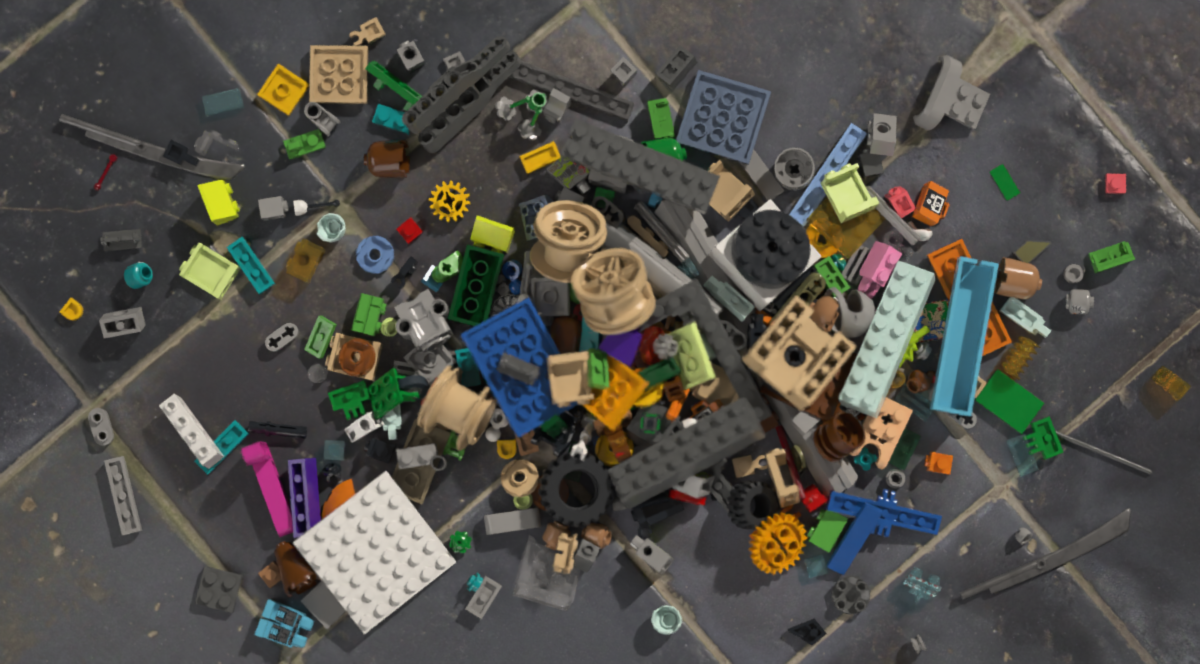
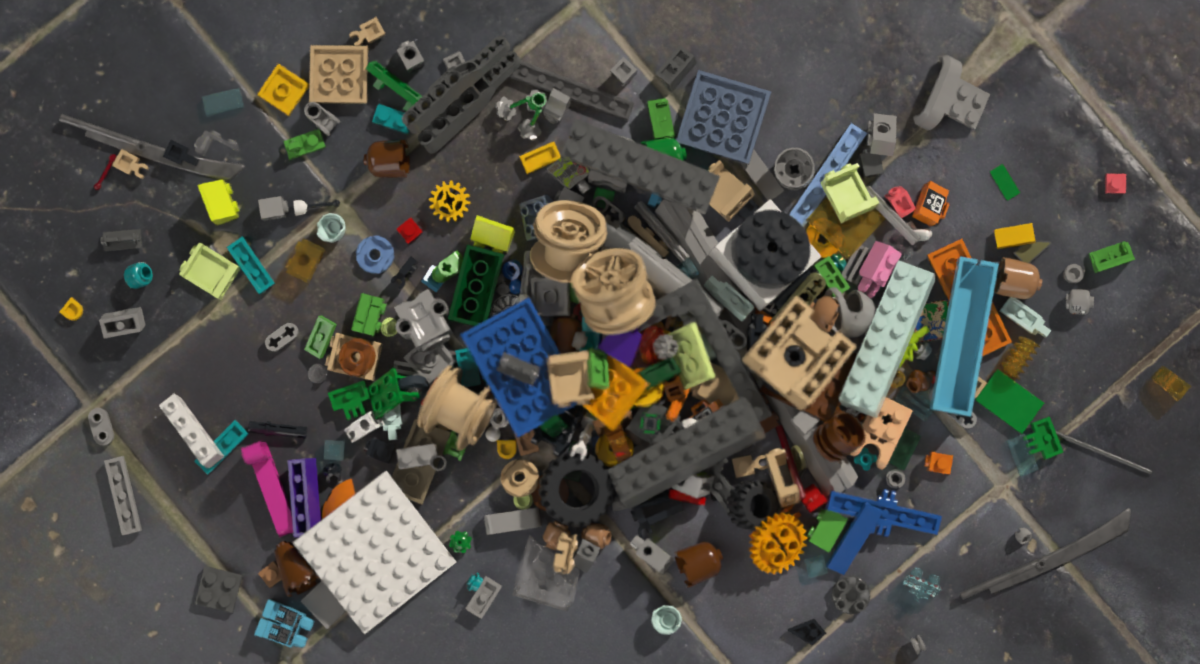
none -> tan plate [112,149,149,179]
none -> light grey plate [572,331,587,350]
none -> reddish brown cylinder [674,542,723,588]
none -> yellow tile [994,223,1036,249]

